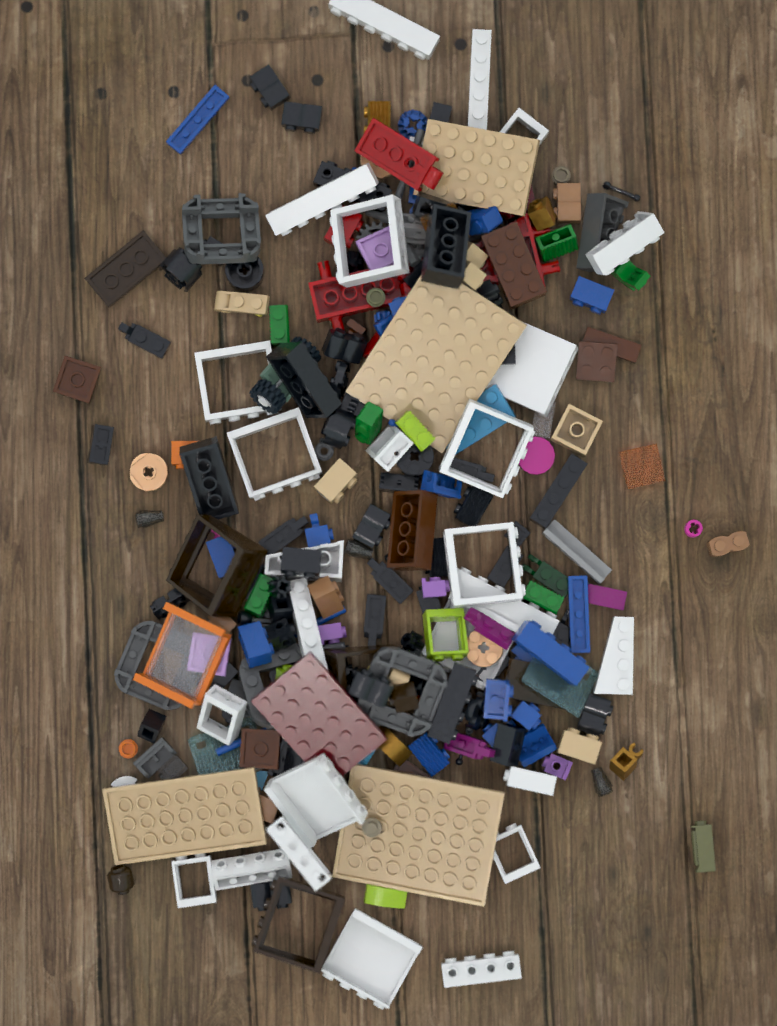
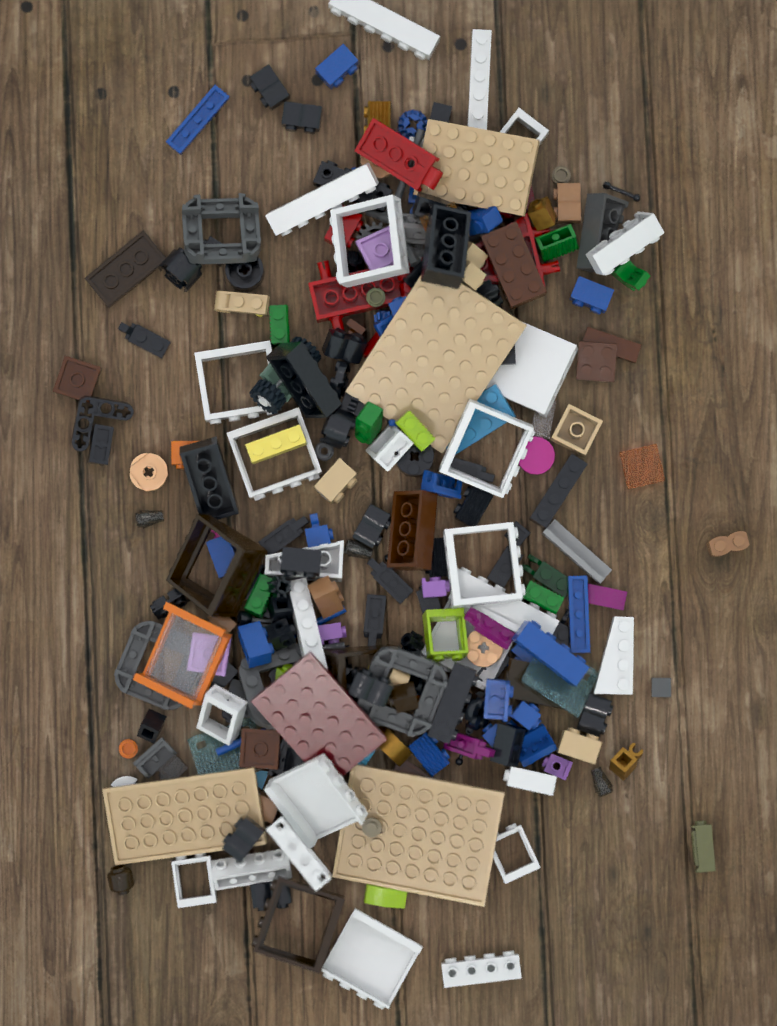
black hinge [379,472,419,493] -> none
dark pink bush [684,520,703,538] -> none
none -> black beam [71,396,134,451]
none -> black brick [222,816,265,863]
none -> light yellow brick [245,424,307,464]
none -> blue brick [315,44,359,89]
none -> dark grey tile [651,678,671,697]

